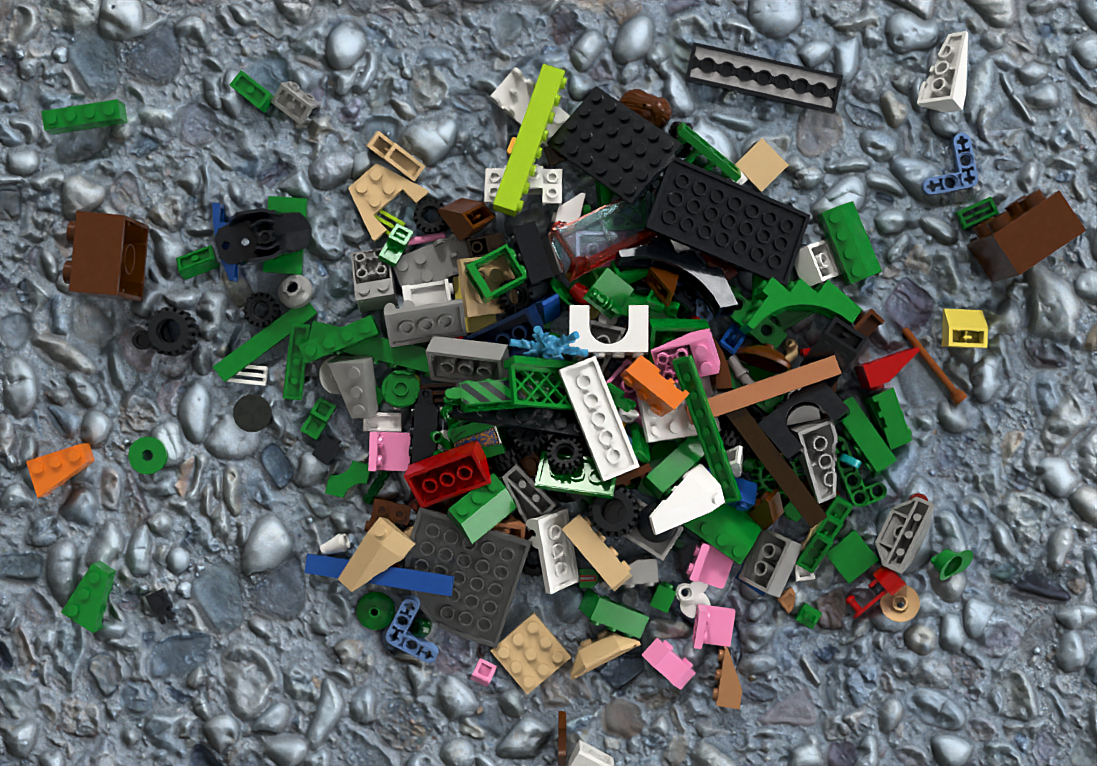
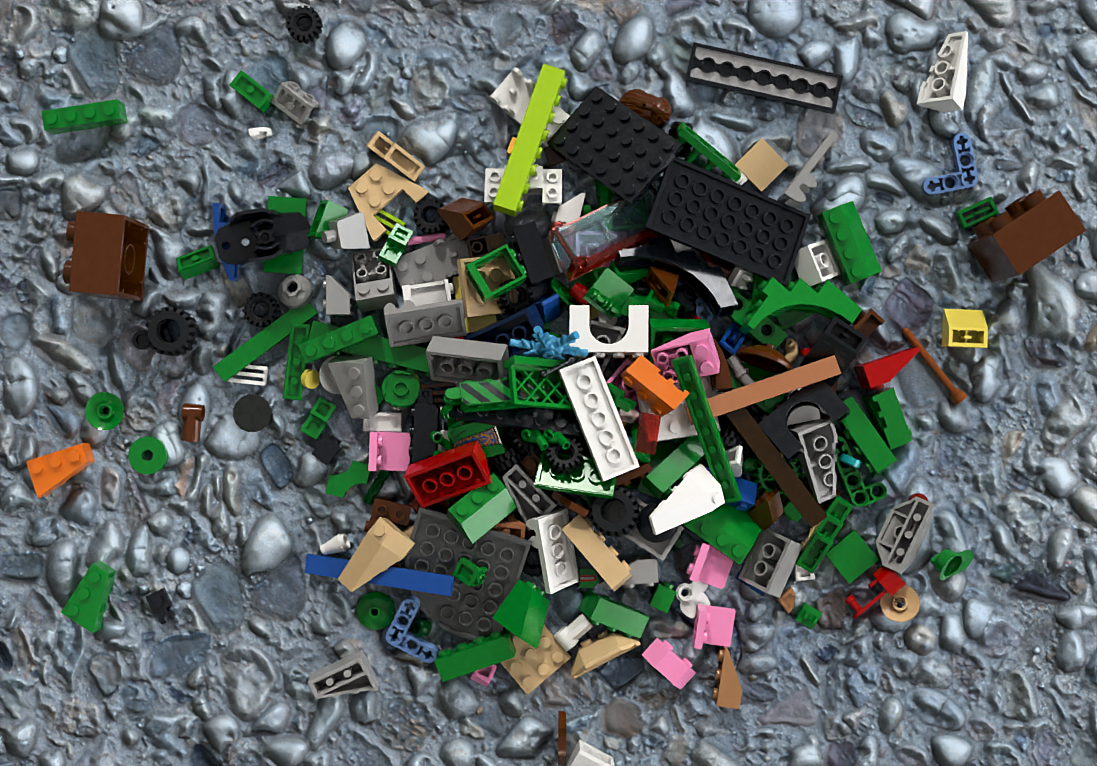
none -> green dish [85,392,124,430]
none -> reddish brown piece [181,403,205,442]
none -> white tile [248,127,272,140]
none -> black tyre [286,5,323,44]
none -> light yellow tile [301,369,320,389]
none -> green panel [308,200,348,244]
none -> light grey wedge [308,650,379,699]
none -> torso [321,212,370,249]
none -> light grey slope [323,275,355,317]
none -> green brick [434,630,516,682]
none -> green bracket [452,557,488,587]
none -> green slope [492,579,550,649]
none -> green arm [521,429,549,450]
none -> black hinge [539,357,575,378]
none -> green arm [543,429,571,450]
none -> reddish brown tile [551,491,589,517]
none -> white piece [553,613,593,652]
none -> clear red tile [634,412,661,456]
none -> white tile [727,267,753,290]
none -> light grey hinge [778,131,838,208]

